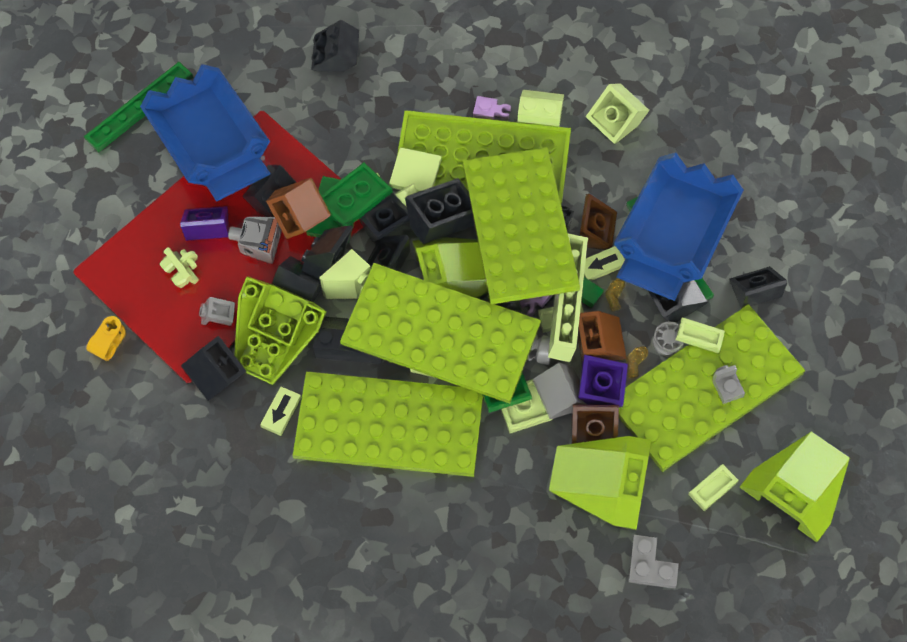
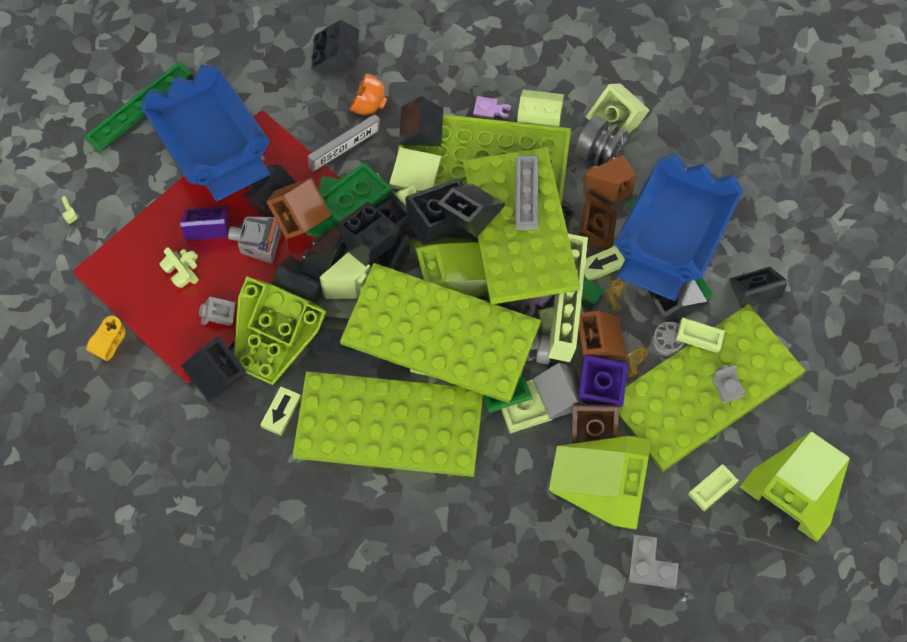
none -> yellowish green hand [61,196,78,224]
none -> light grey tile [308,115,380,173]
none -> black slope [337,202,400,267]
none -> orange cylinder [349,73,387,116]
none -> black slope [399,96,444,147]
none -> black slope [438,184,505,237]
none -> light grey tile [515,156,538,230]
none -> flat silver wheel [575,114,628,166]
none -> dark orange slope [583,155,636,204]

